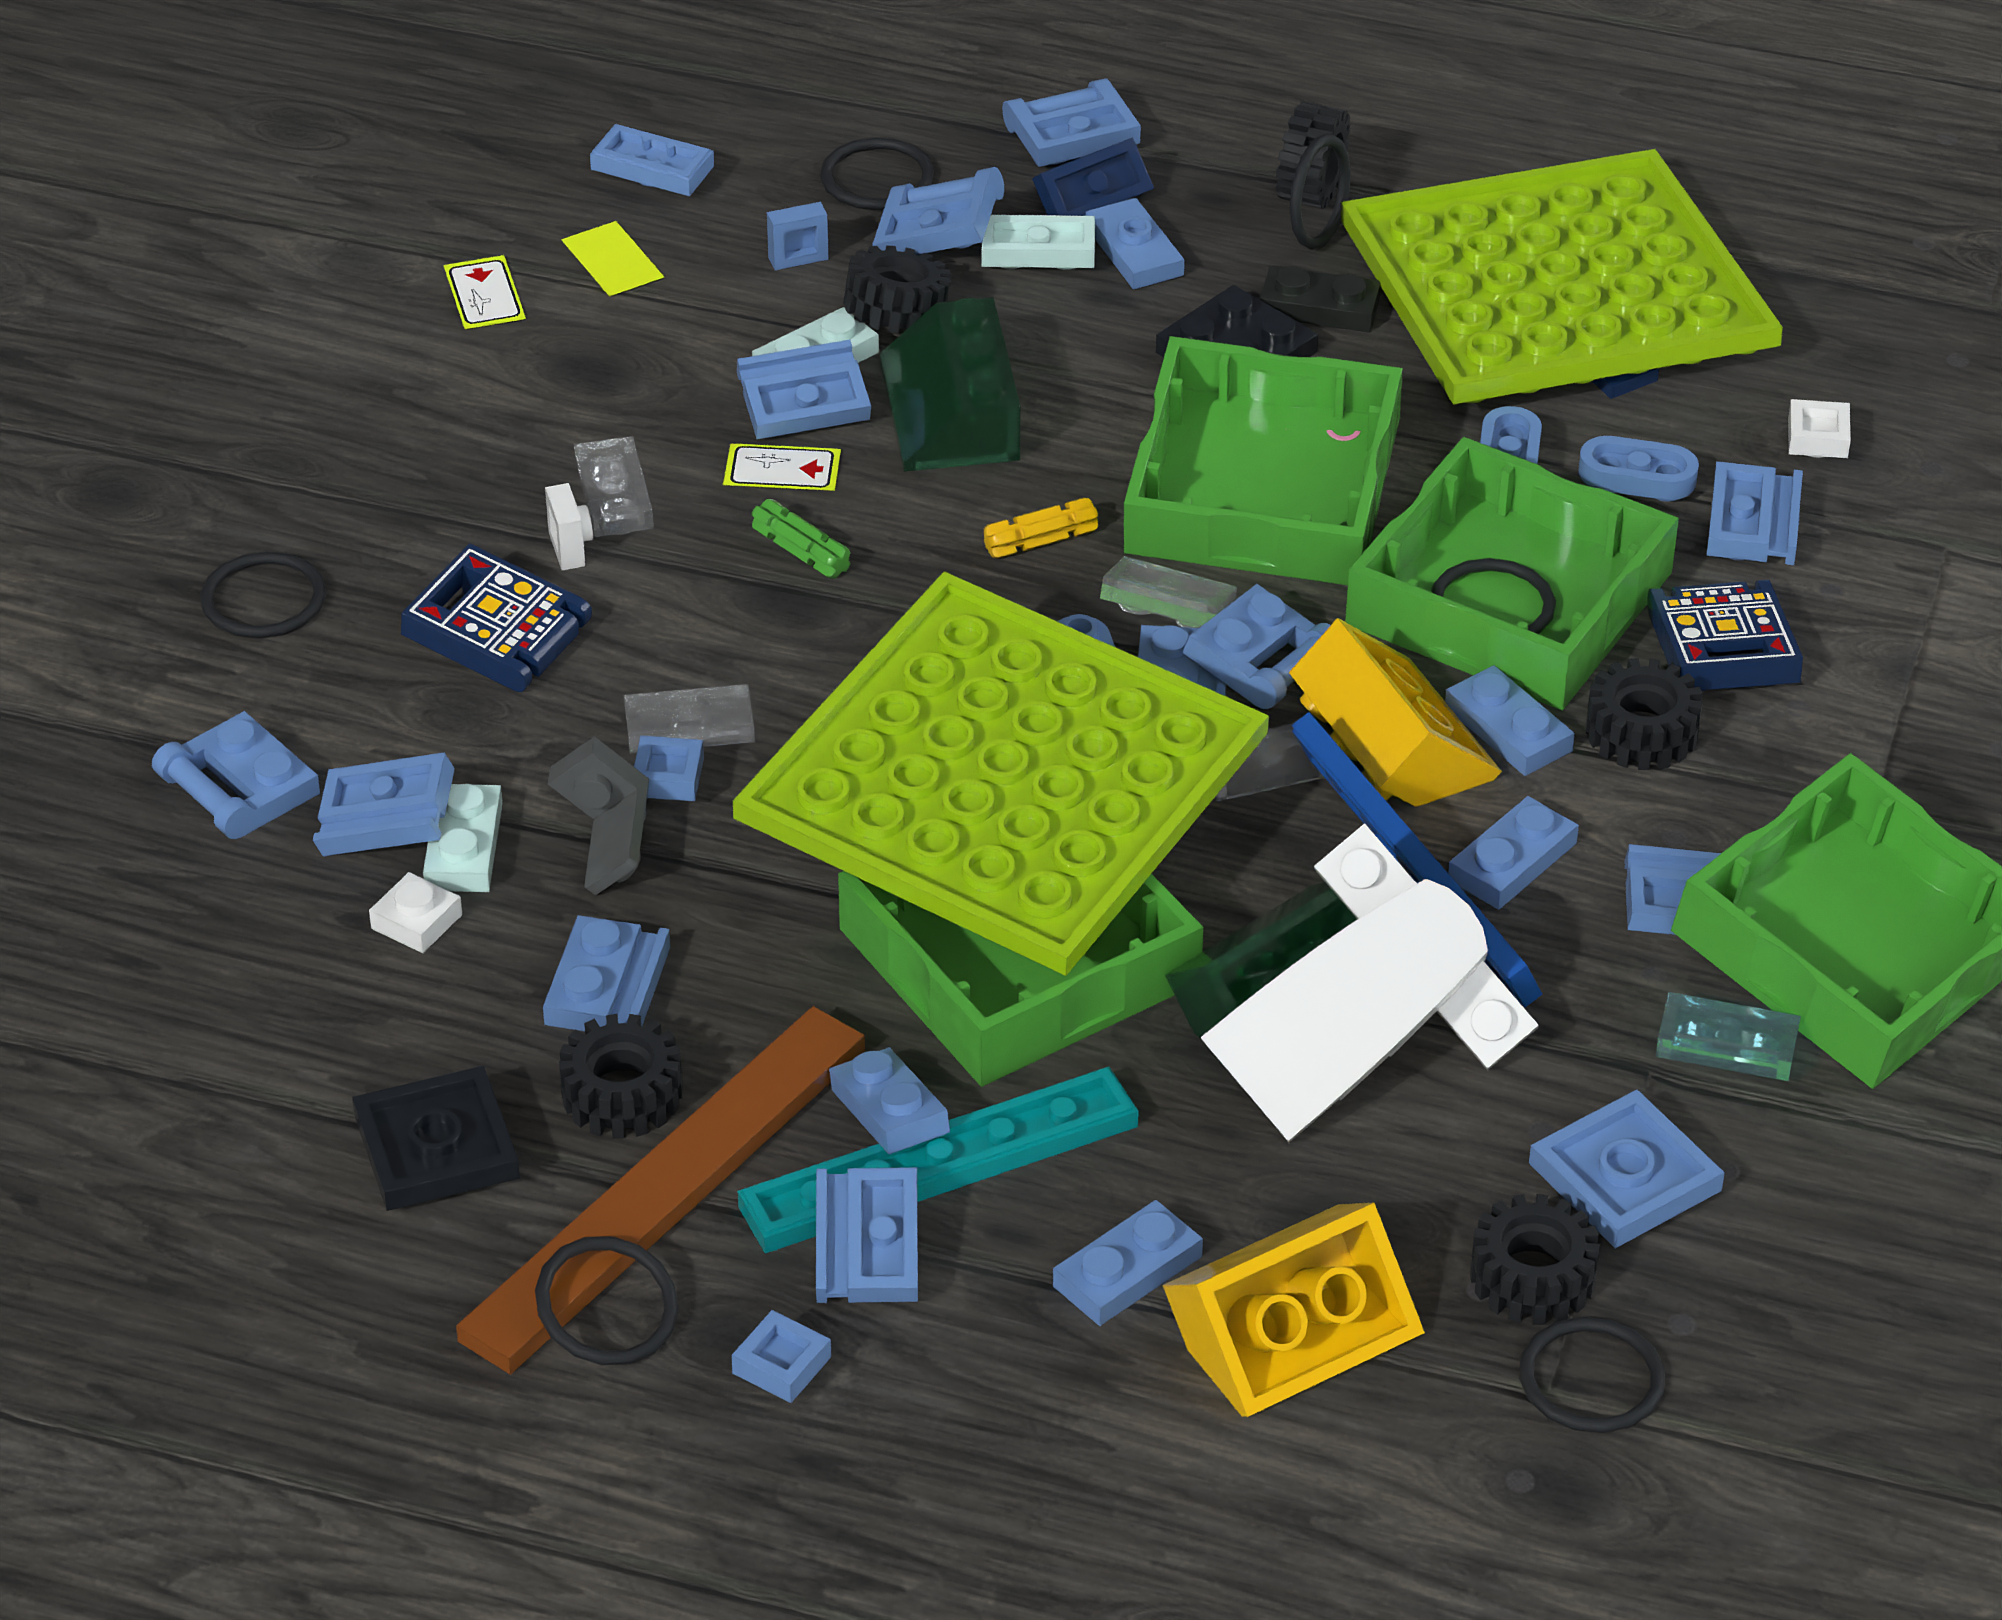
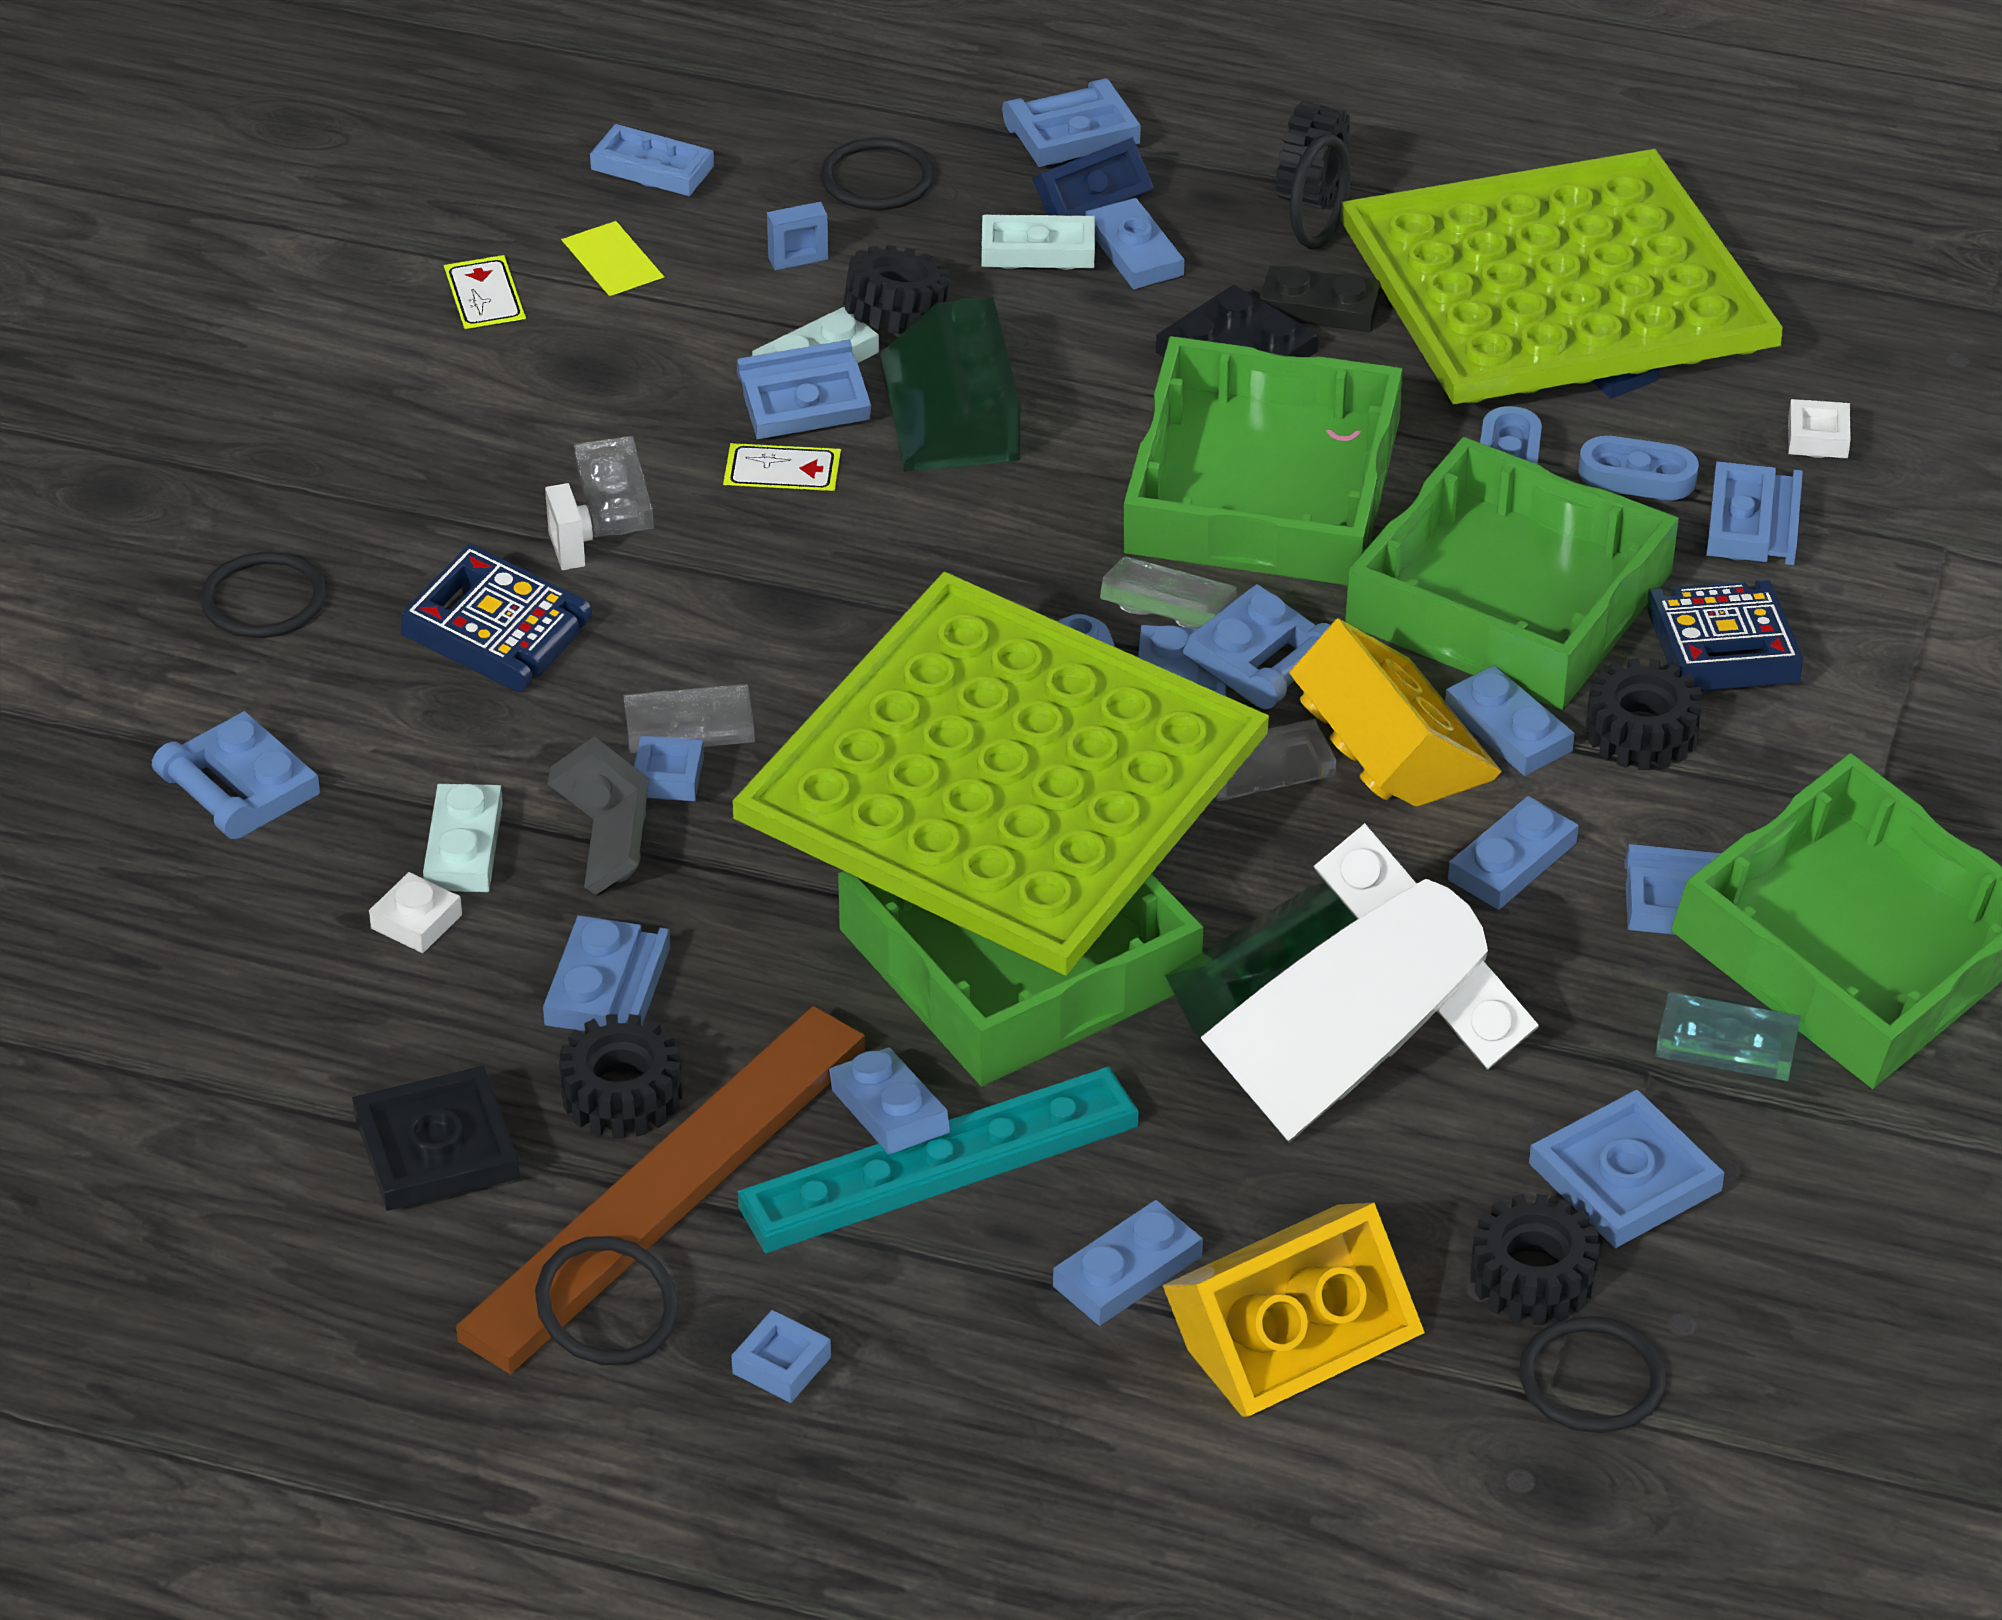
medium blue plate [313,752,455,856] -> none
bright green axle [752,499,851,579] -> none
medium blue plate [816,1167,918,1303] -> none
medium blue plate [872,167,1004,256] -> none
yellow axle [984,497,1098,559] -> none
blue tile [1292,712,1542,1008] -> none
black piece [1431,558,1556,634] -> none

